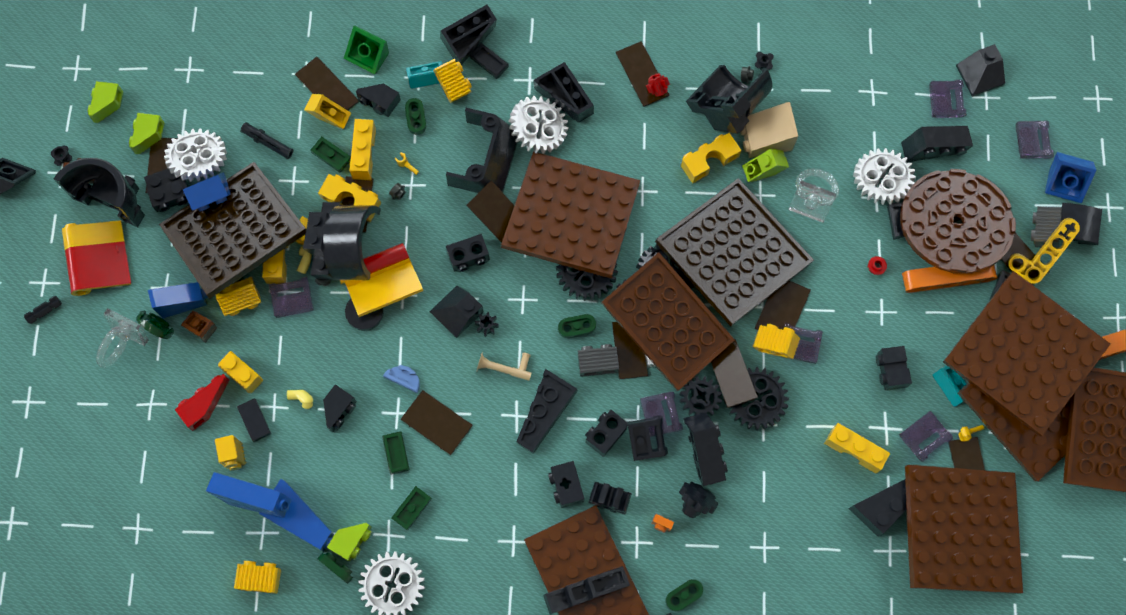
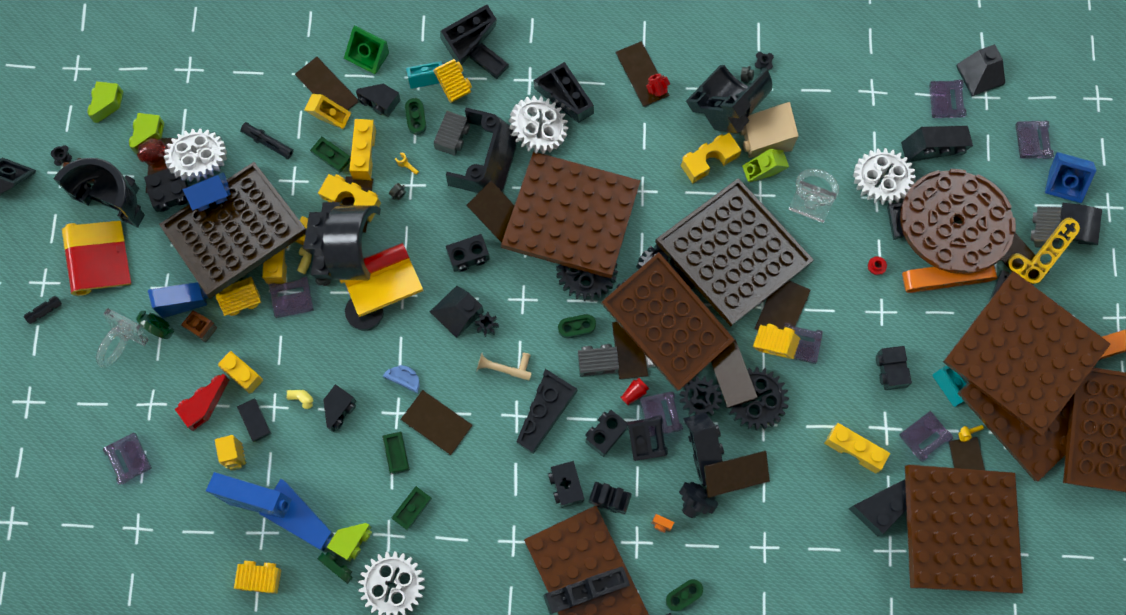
none -> clear purple plate [103,433,152,485]
none -> clear red head [137,138,166,165]
none -> dark grey brick [434,111,470,156]
none -> red cone [620,378,649,406]
none -> dark brown piece [704,451,770,498]

